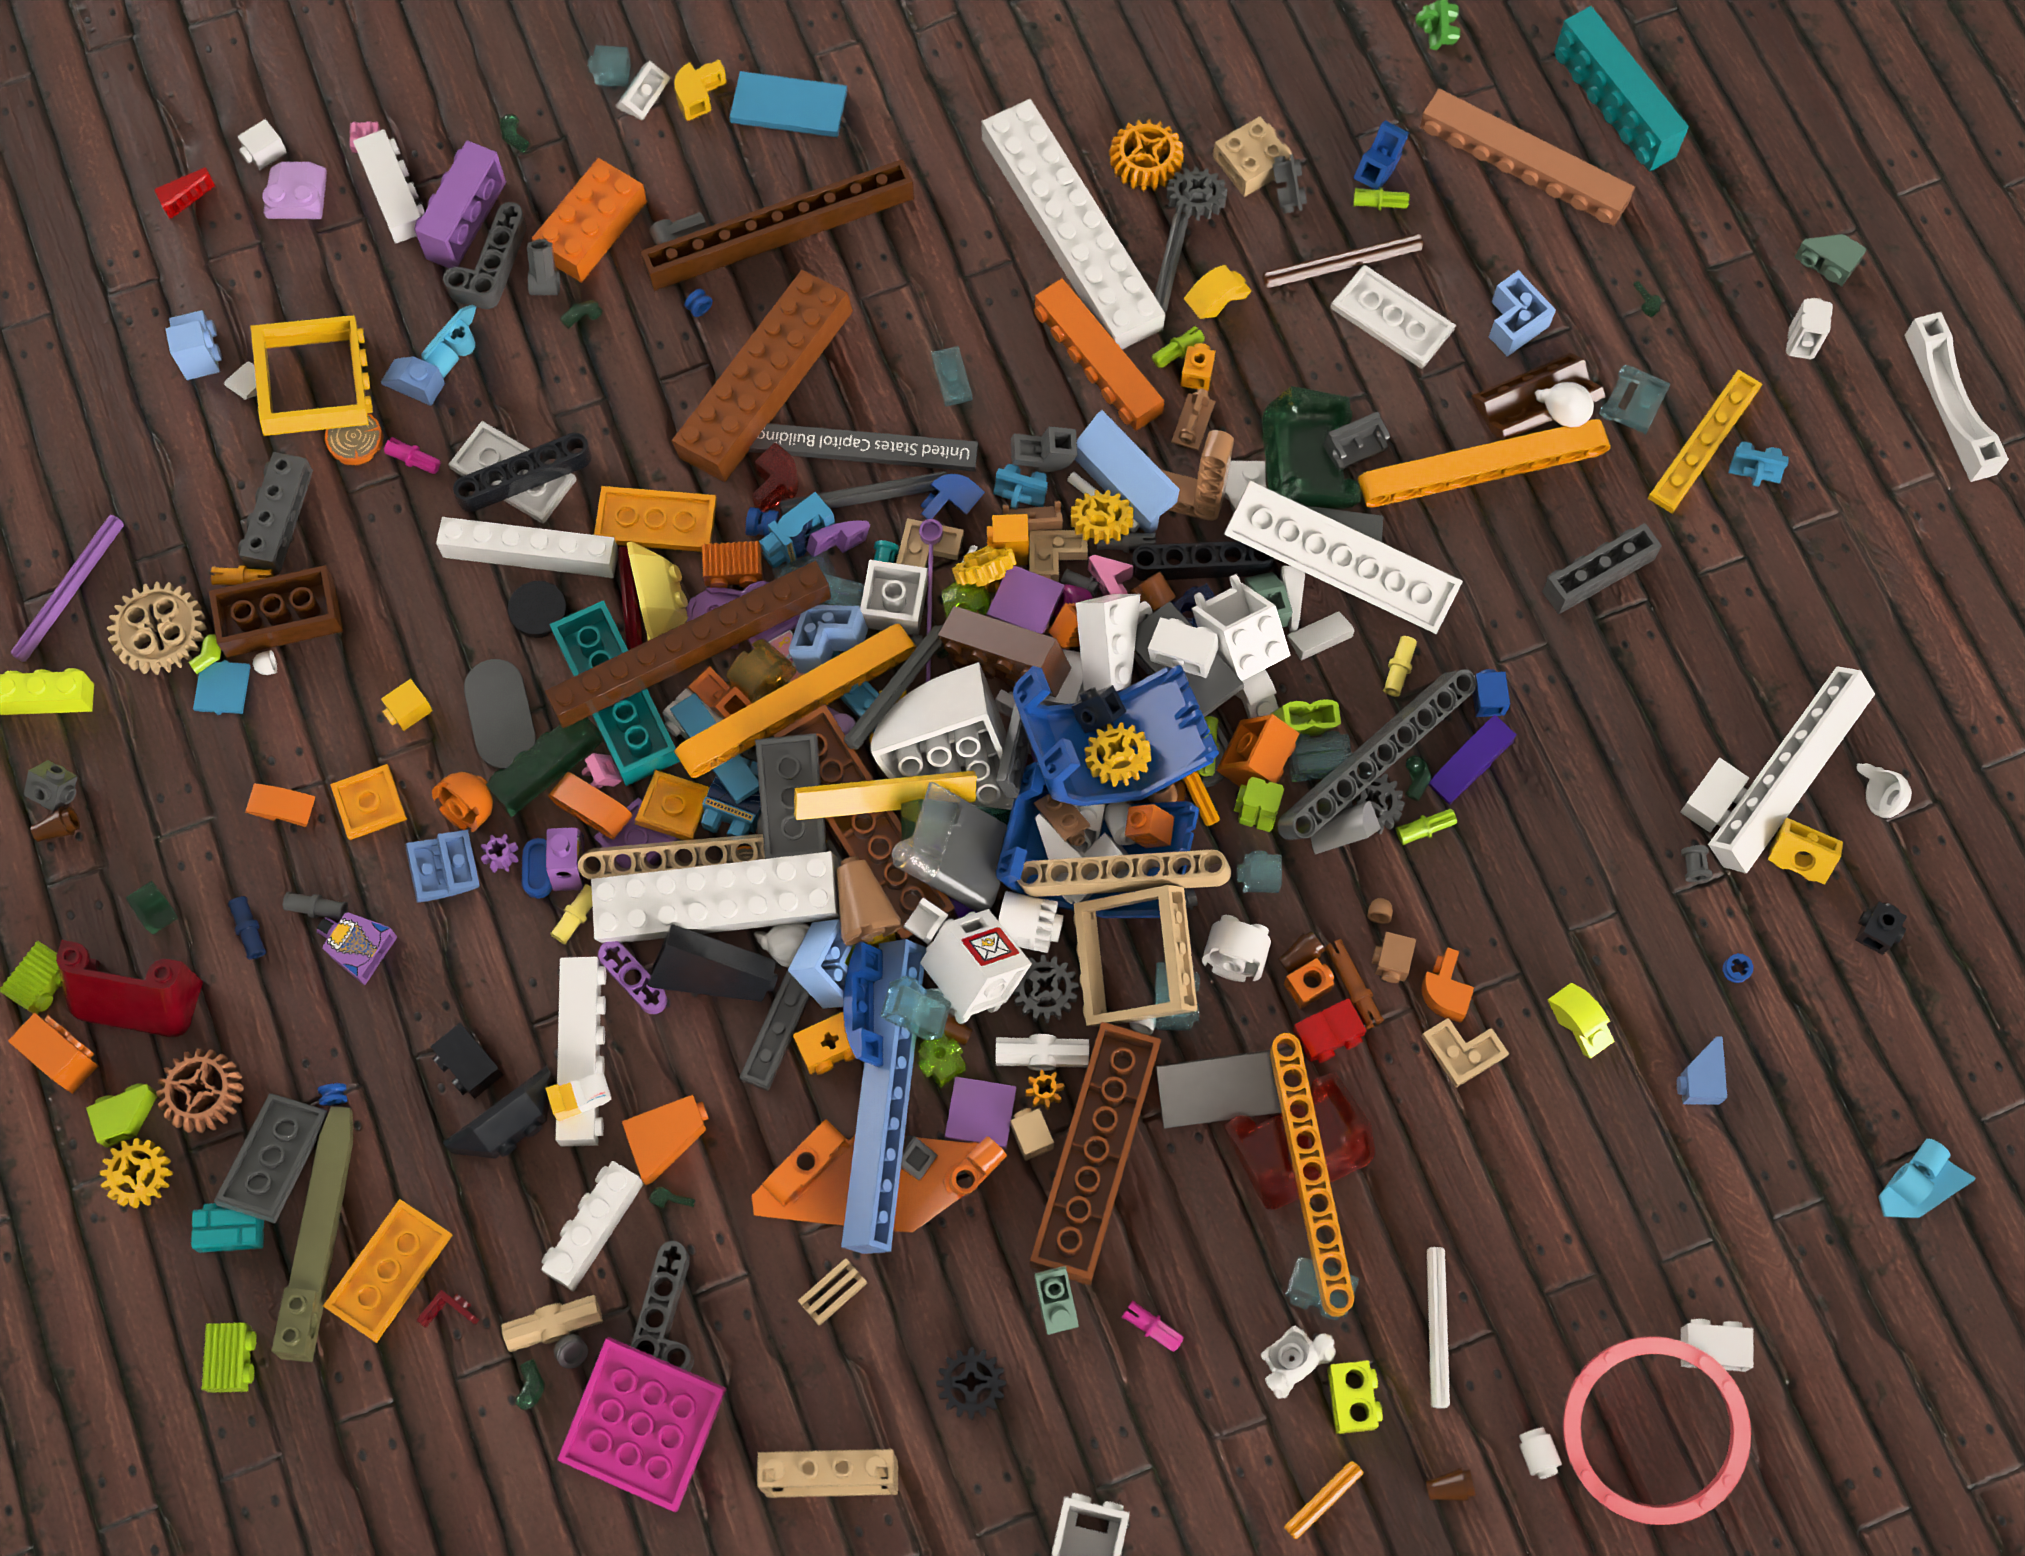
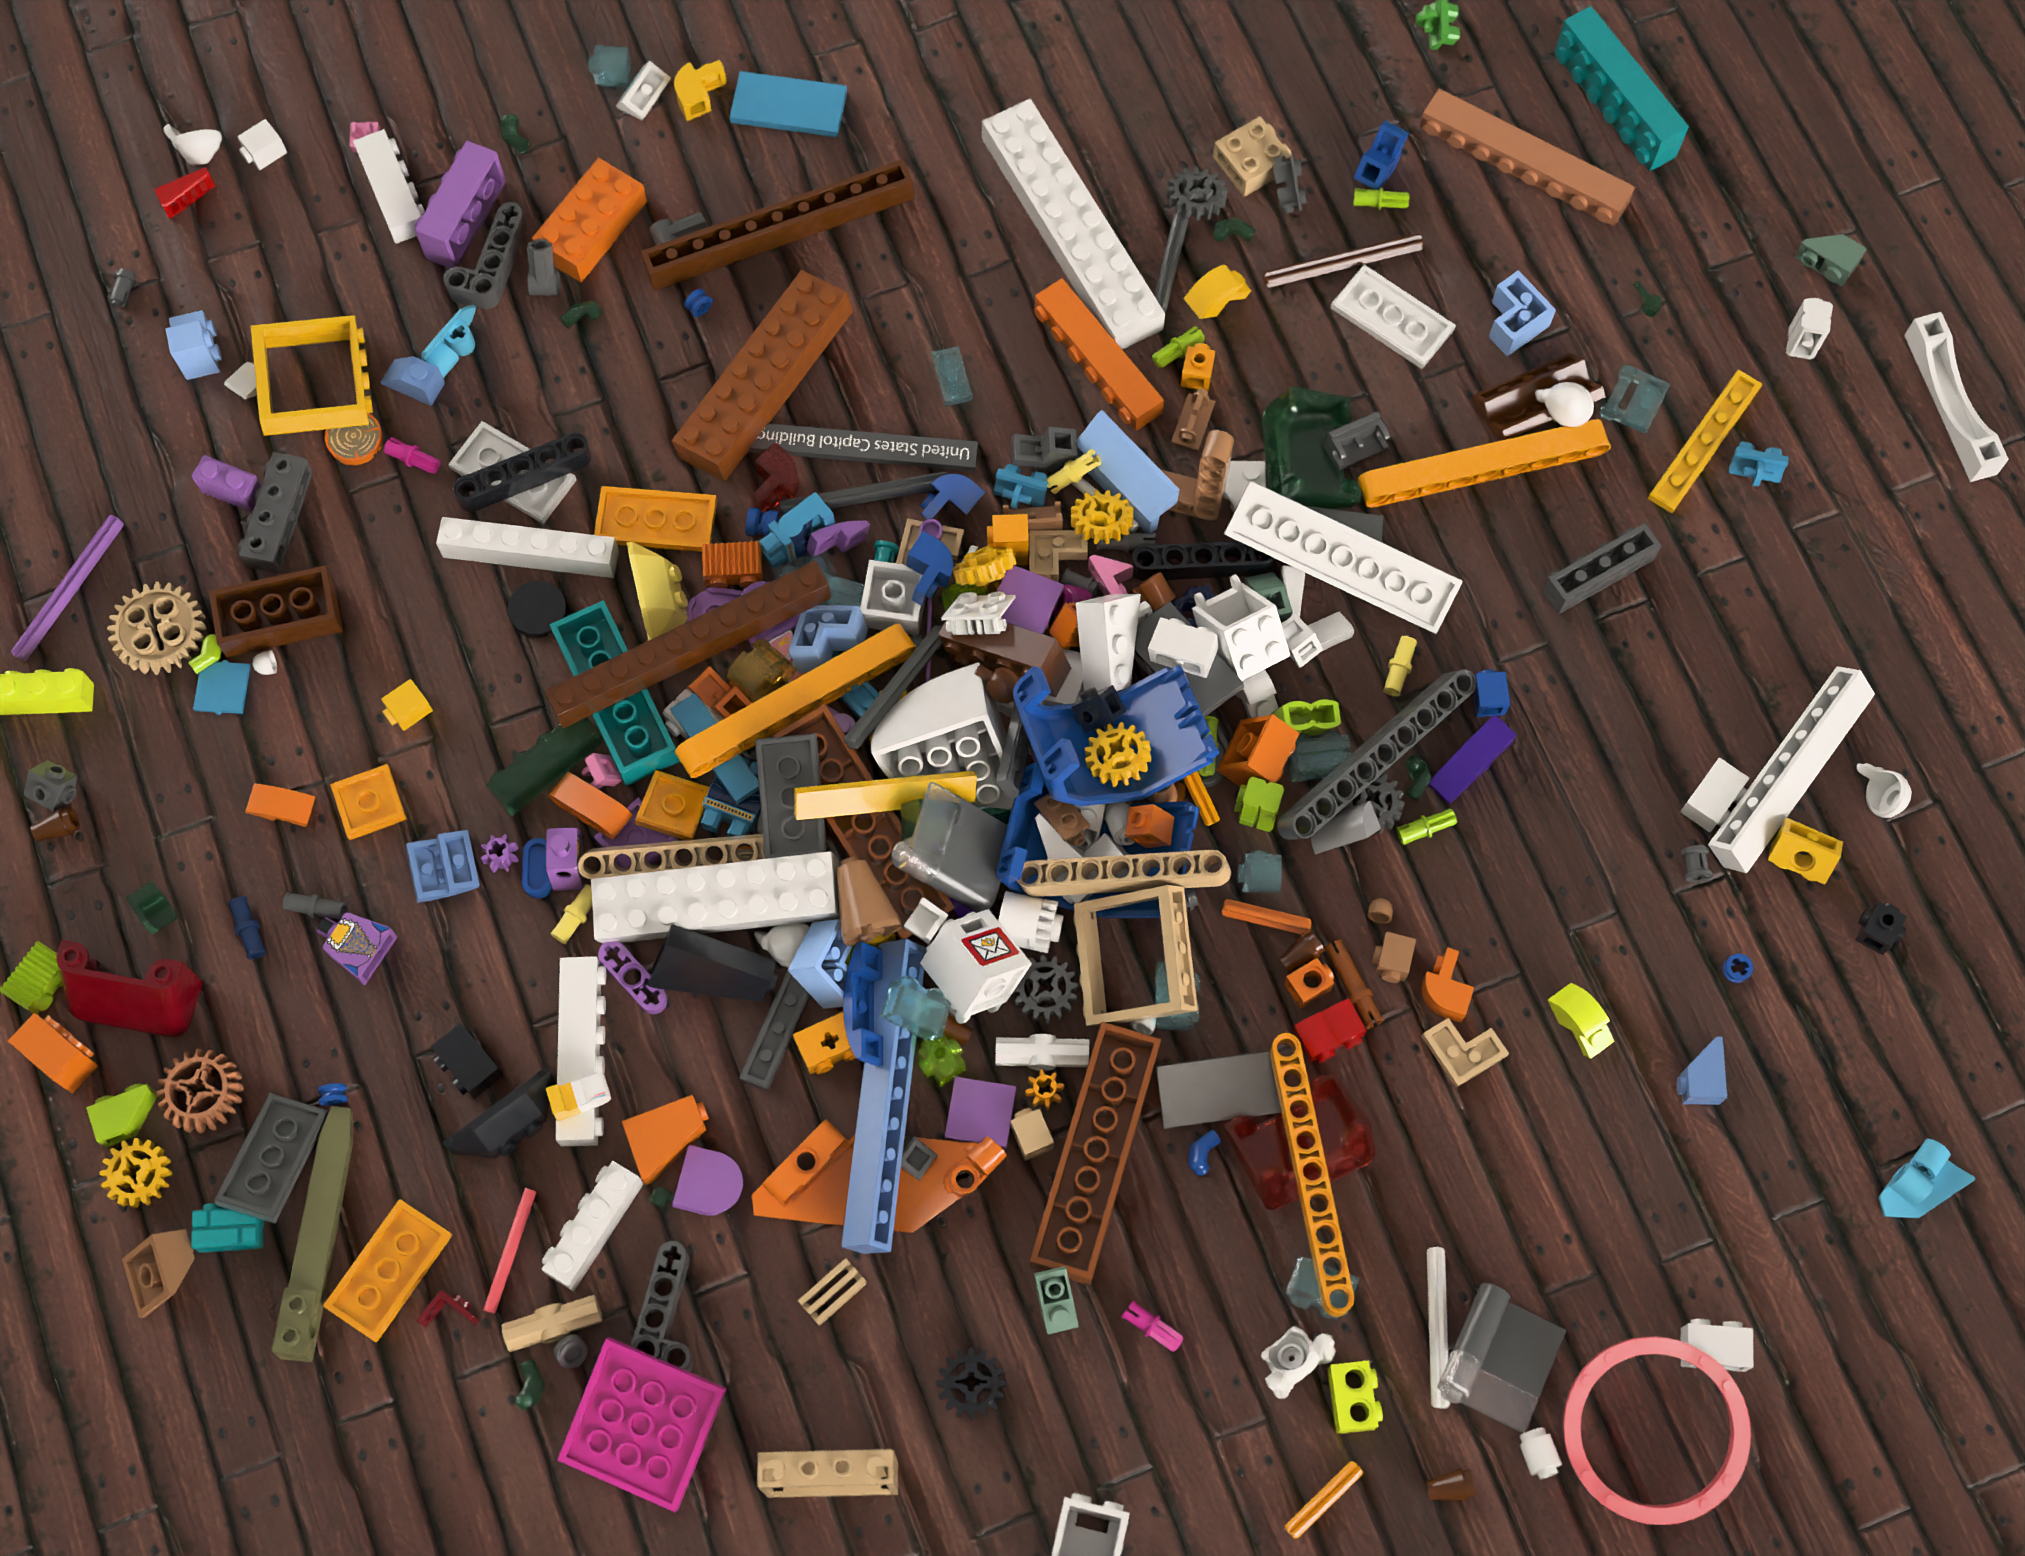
lime brick [202,1323,256,1393] -> none
light orange pin [211,566,274,585] -> none
lavender slope [262,162,327,219] -> none
orange cylinder [432,772,493,832] -> none
dark grey tile [464,659,537,771] -> none
dark red axle [618,547,643,650] -> none
light orange gear [1109,118,1184,192] -> none
white brick [1202,915,1271,982] -> none
none -> dark grey pin [108,269,137,307]
none -> medium nougat slope [122,1229,195,1318]
none -> white hat [163,124,222,165]
none -> medium lavender brick [192,455,262,512]
none -> coral bar [483,1188,537,1314]
none -> medium lavender tile [672,1145,743,1216]
none -> blue brick [905,531,953,606]
none -> white hinge [941,592,1016,635]
none -> reddish brown piece [974,664,1020,704]
none -> light yellow pin [1046,449,1101,494]
none -> blue arm [1188,1130,1221,1176]
none -> clear green arm [1213,218,1256,241]
none -> orange axle [1222,899,1311,935]
none -> white brick [1281,614,1323,668]
none -> dark grey door [1437,1283,1567,1433]

